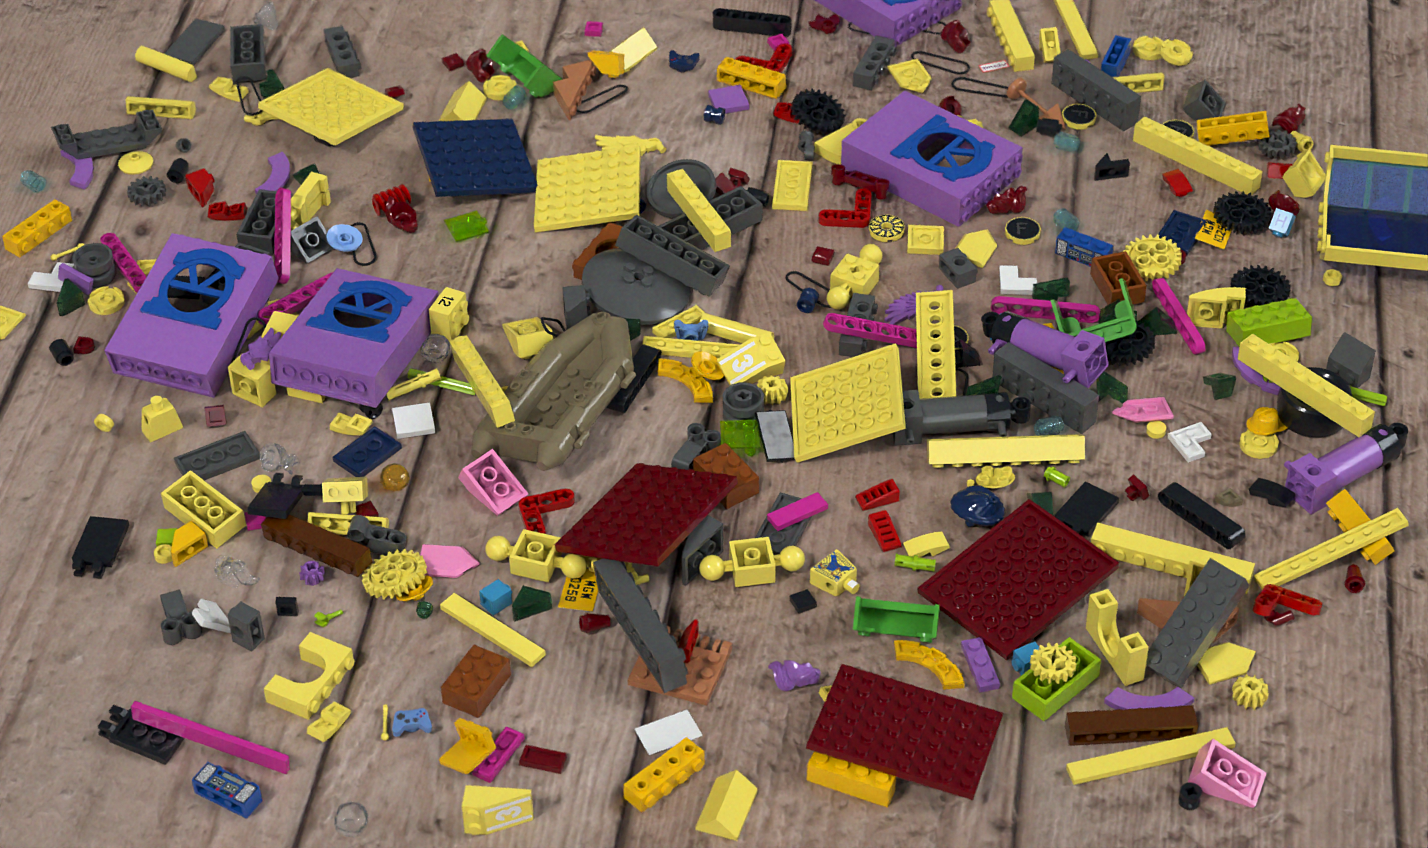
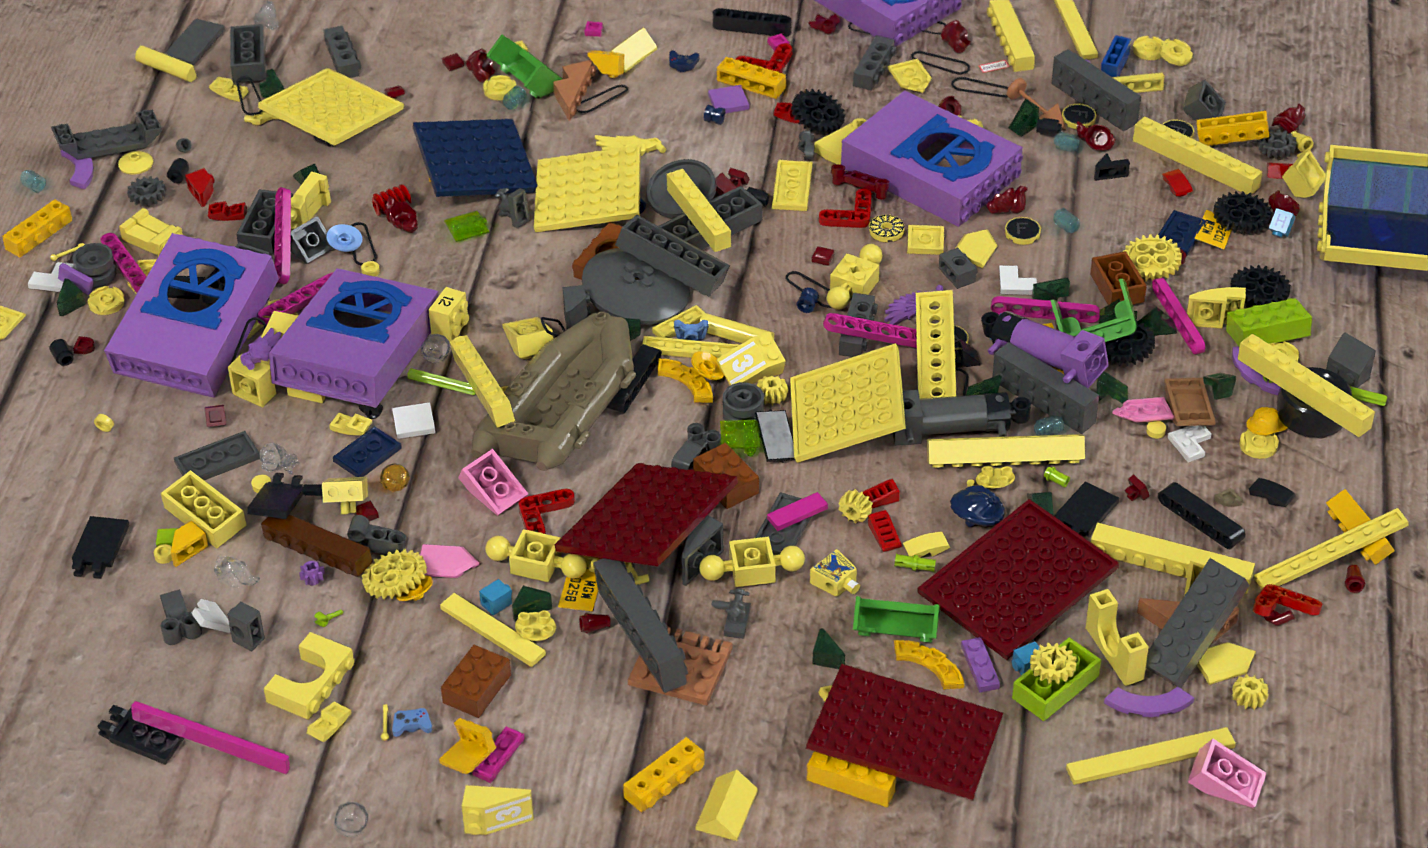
light yellow brick [125,96,196,119] -> none
light yellow torso [142,396,183,443] -> none
brick [192,762,262,819] -> none
dark pink tile [244,512,266,531] -> none
medium lavender tile [255,152,290,194] -> none
black tile [275,597,299,616] -> none
light yellow brick [308,512,389,535] -> none
light yellow pin [386,368,441,401] -> none
clear green hinge [416,601,433,619] -> none
light yellow slope [439,81,486,121] -> none
dark red tile [519,745,567,774] -> none
white sticker [635,710,702,755] -> none
red slope [678,619,699,663] -> none
medium lavender hair [768,660,821,691] -> none
black tile [789,589,817,614] -> none
light yellow slope [1039,27,1061,63] -> none
blue brick [1055,227,1114,267] -> none
reddish brown brick [1065,705,1198,746] -> none
black wheel [1178,782,1202,810] -> none
medium lavender piece [1284,423,1408,515] -> none
light yellow tile [1323,269,1342,286] -> none
none -> light yellow hips [119,208,183,257]
none -> light yellow tile [361,261,380,277]
none -> dark grey piece [495,188,530,228]
none -> light yellow dish [515,610,556,641]
none -> dark grey piece [711,588,751,639]
none -> clear green slope [813,628,845,669]
none -> light yellow gear [838,489,873,523]
none -> dark red hair [1076,121,1116,151]
none -> medium nougat slope [1164,378,1215,426]

